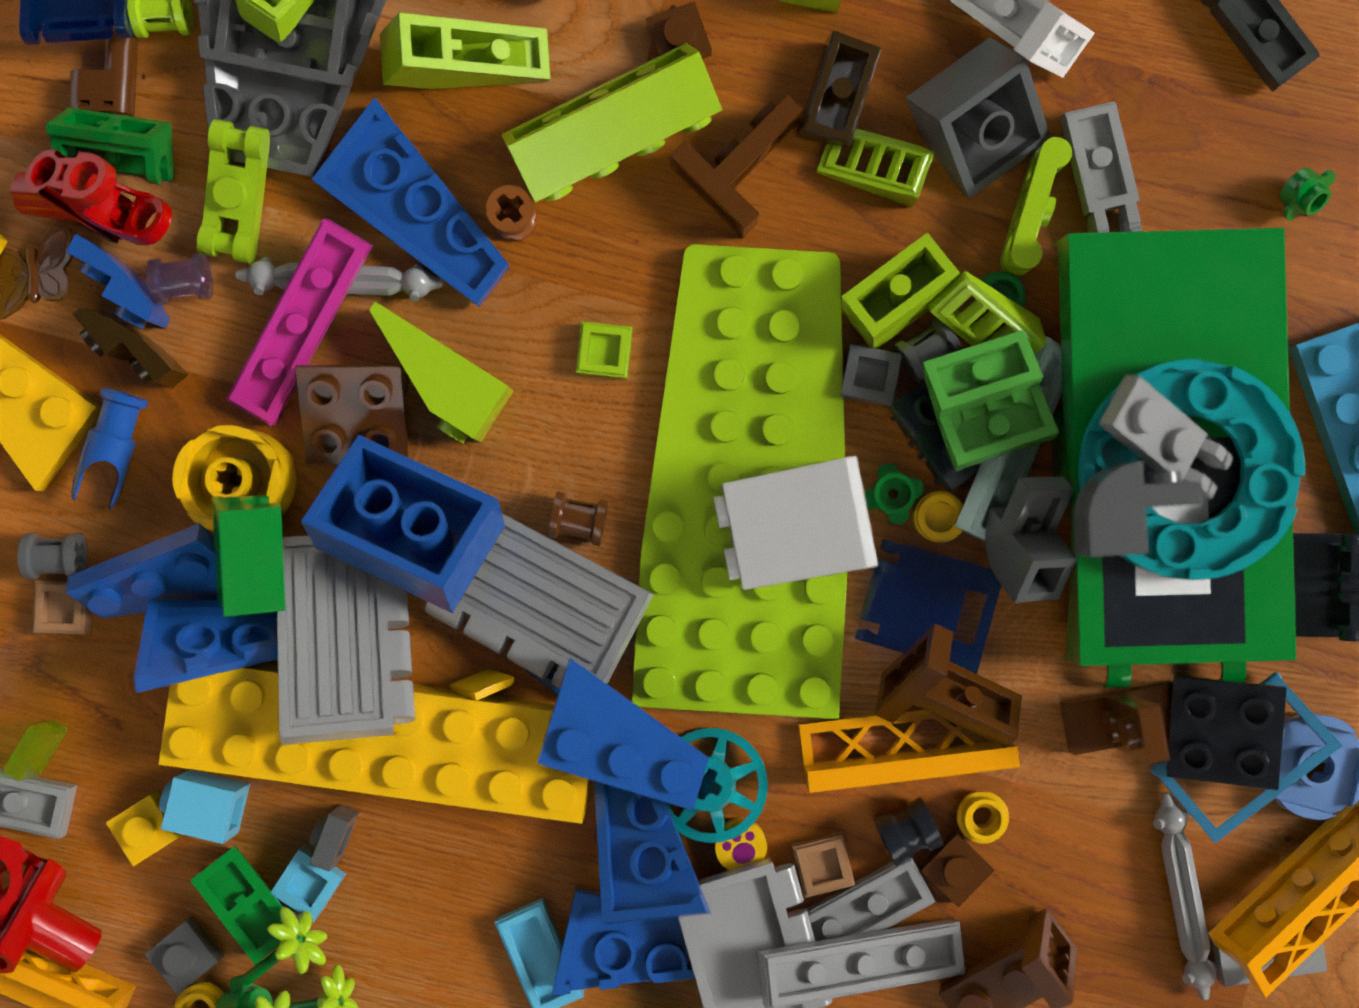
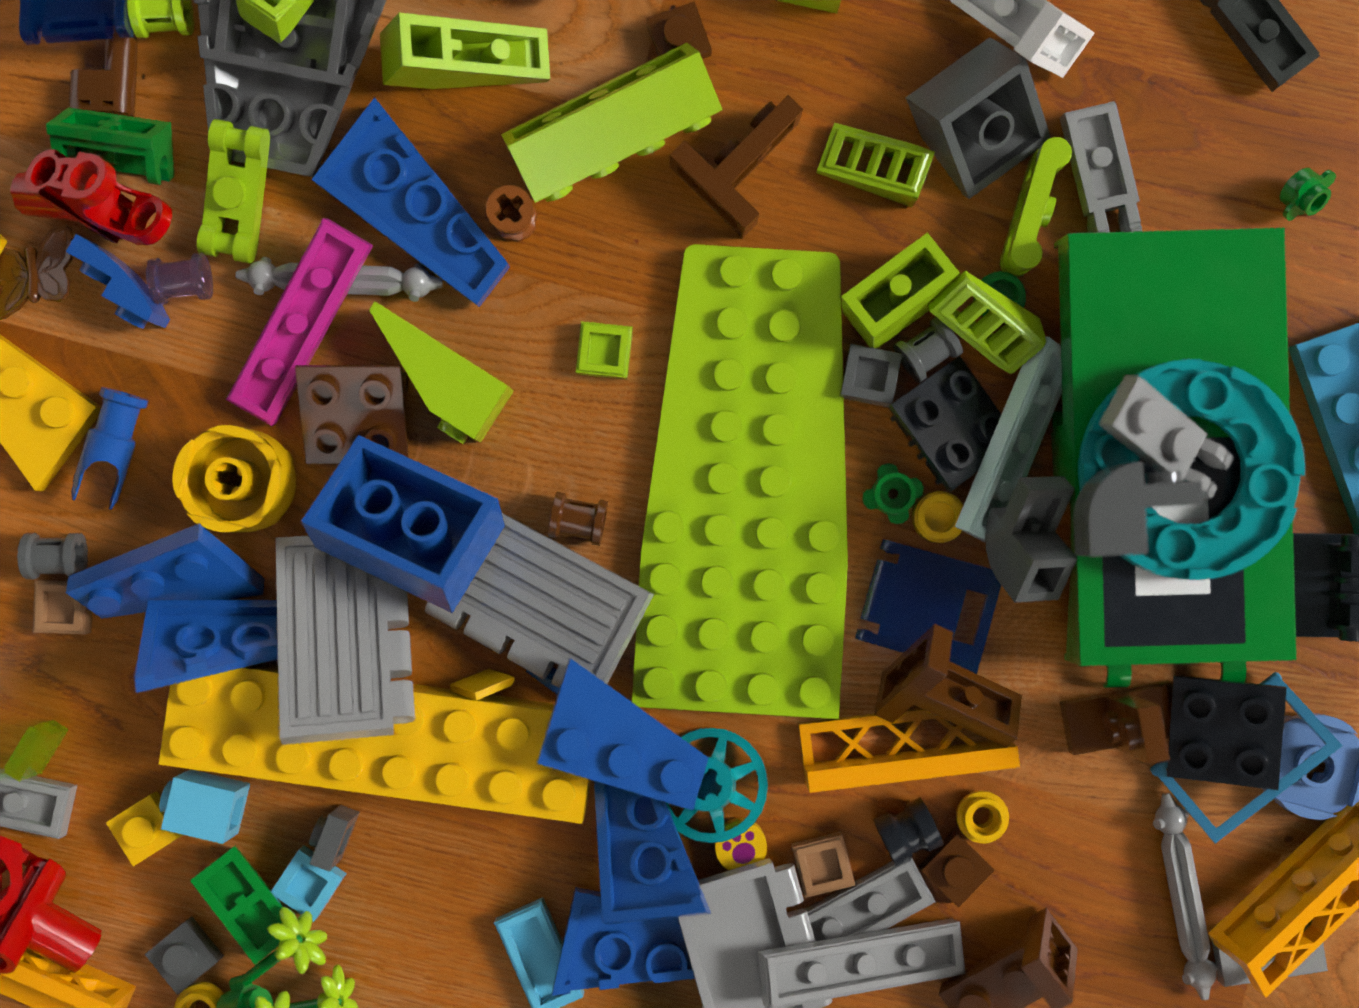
dark brown slope [73,308,188,388] -> none
green hinge [211,495,285,617] -> none
white slope [713,456,878,590] -> none
dark brown slope [796,30,882,148] -> none
bright green slope [922,330,1059,471] -> none

